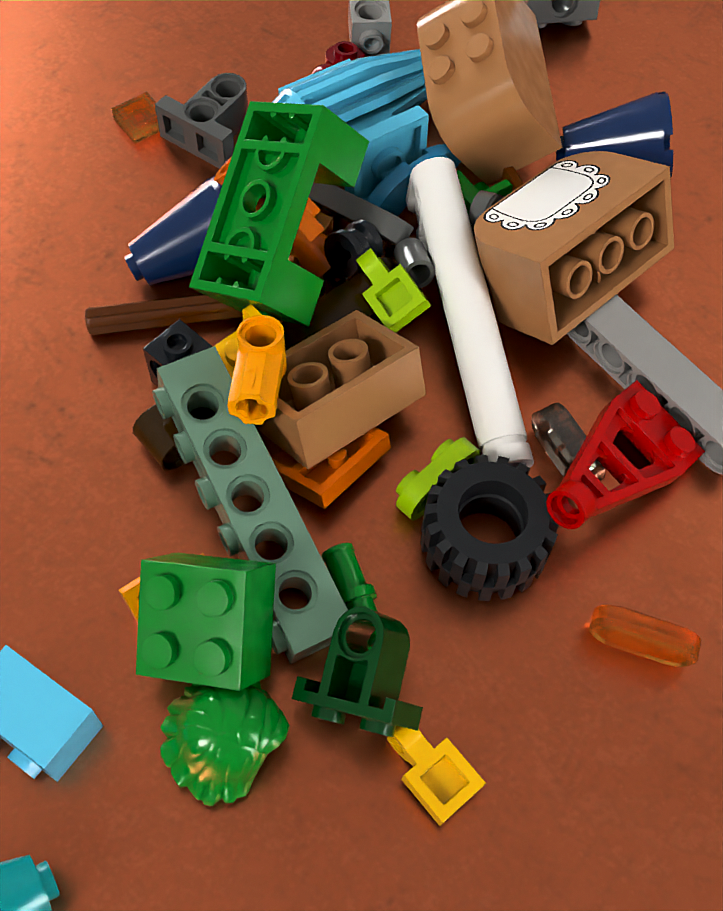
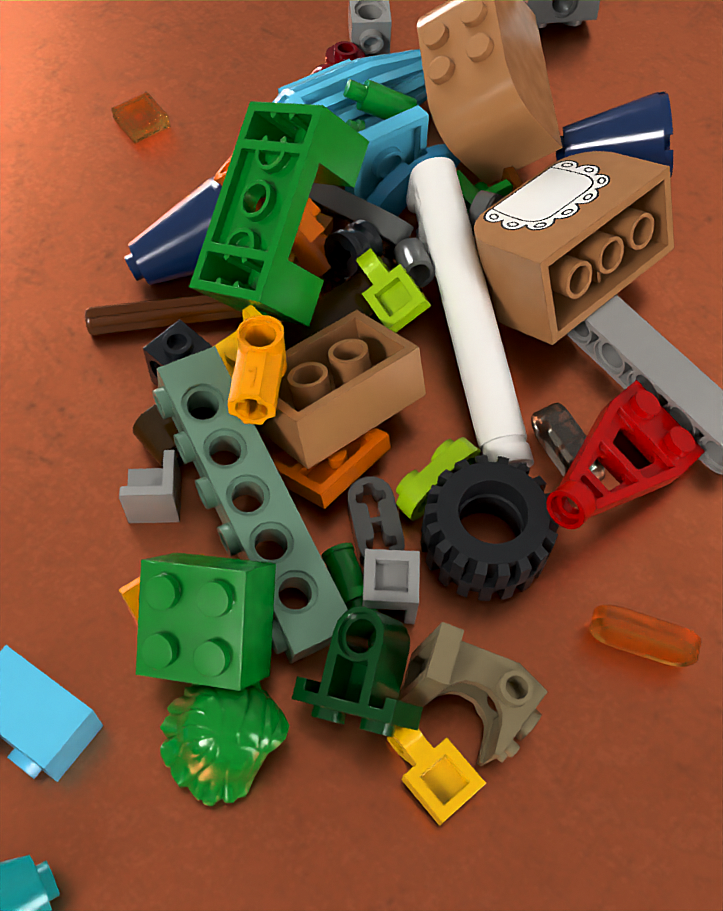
dark grey tile [155,73,248,169] -> none
none -> light grey panel [119,450,182,524]
none -> green plant [343,79,417,132]
none -> dark grey beam [348,476,405,567]
none -> light grey panel [362,549,420,624]
none -> dark tan tile [398,622,548,766]

